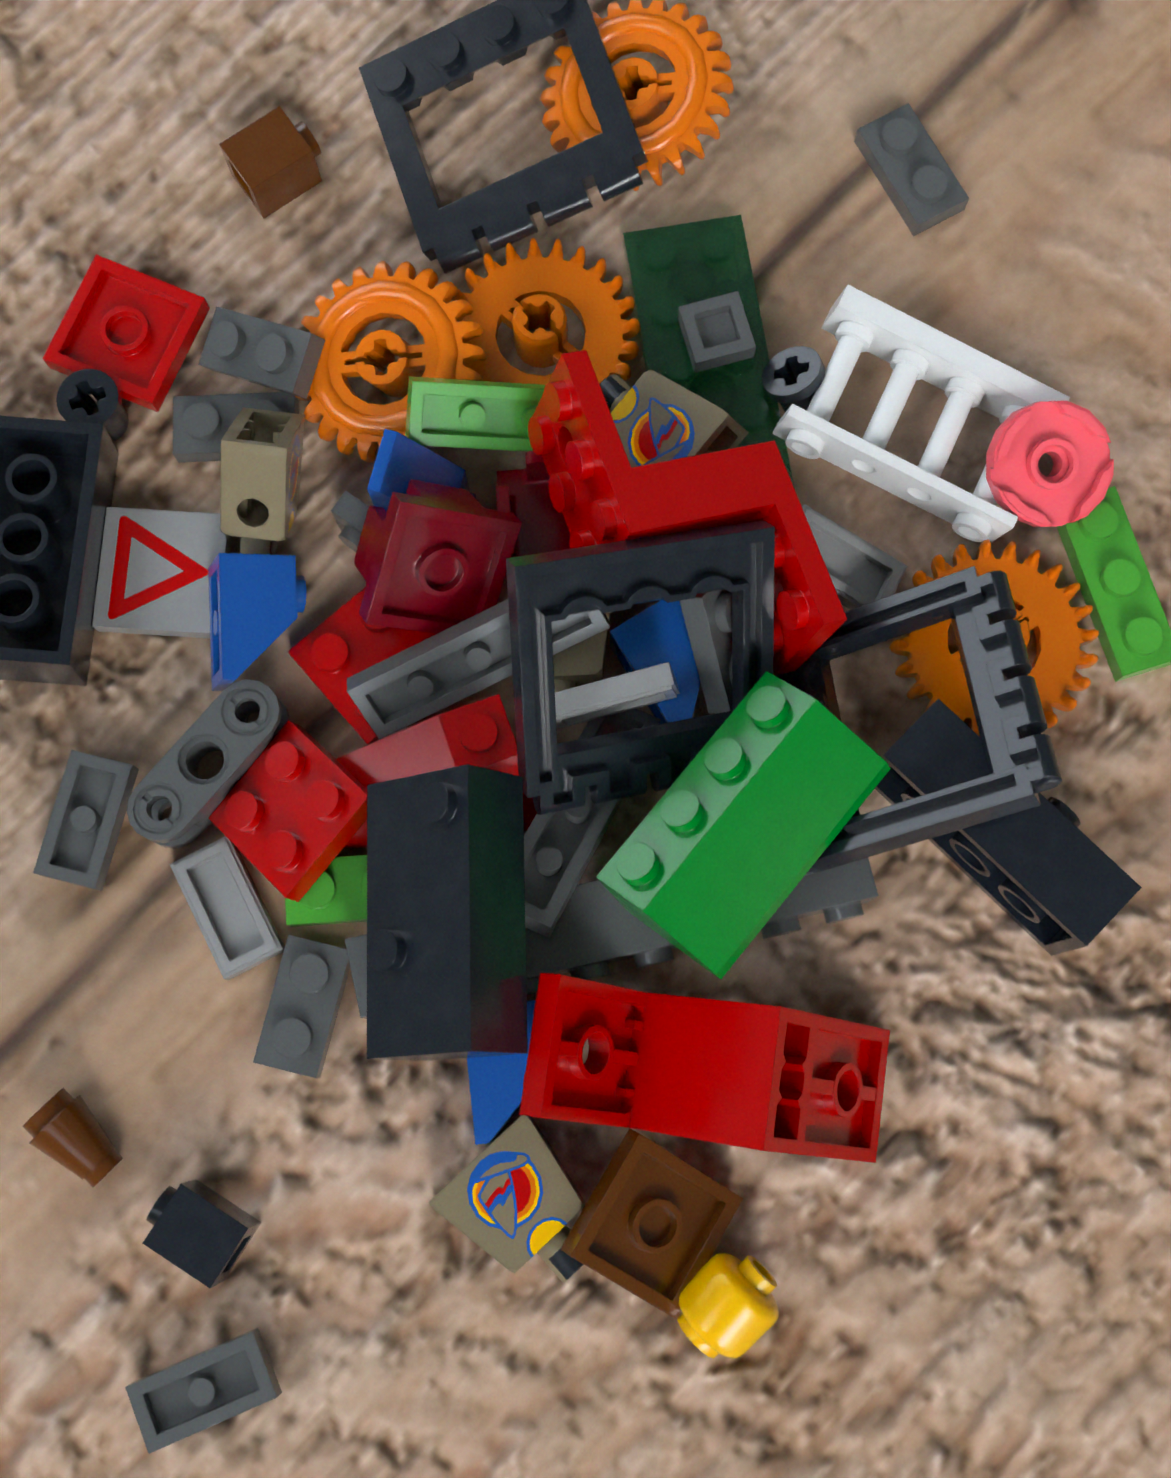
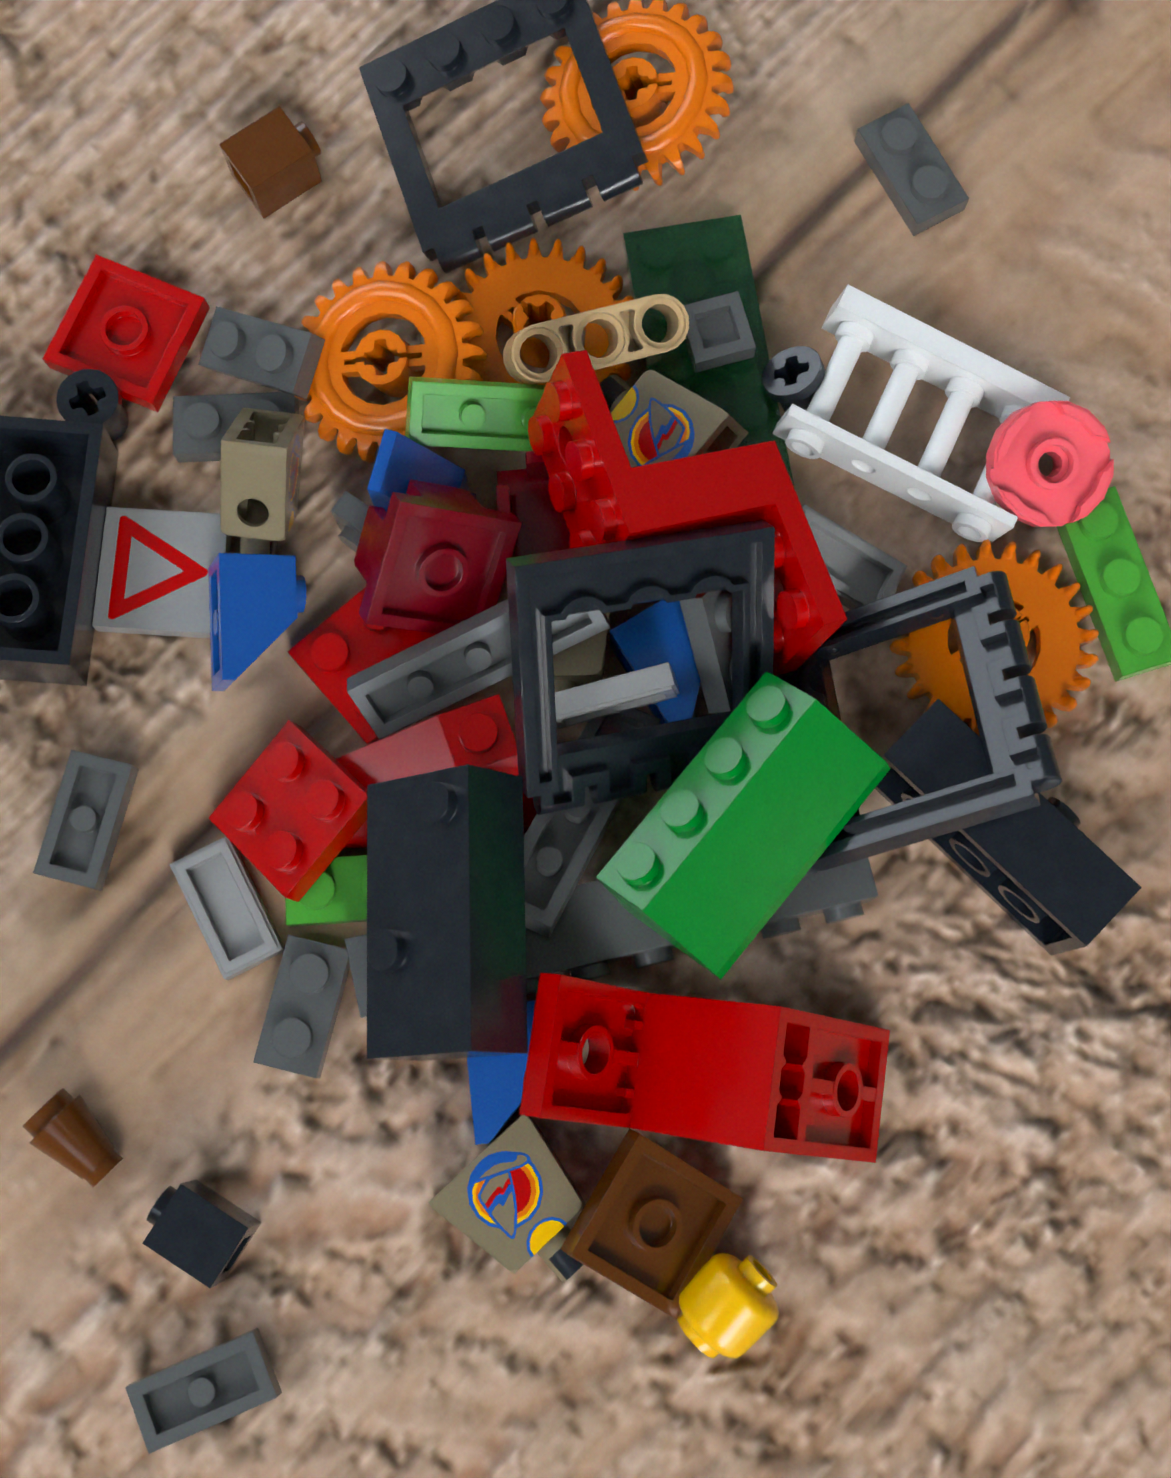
dark grey piece [127,679,291,849] -> none
none -> tan beam [503,294,689,384]

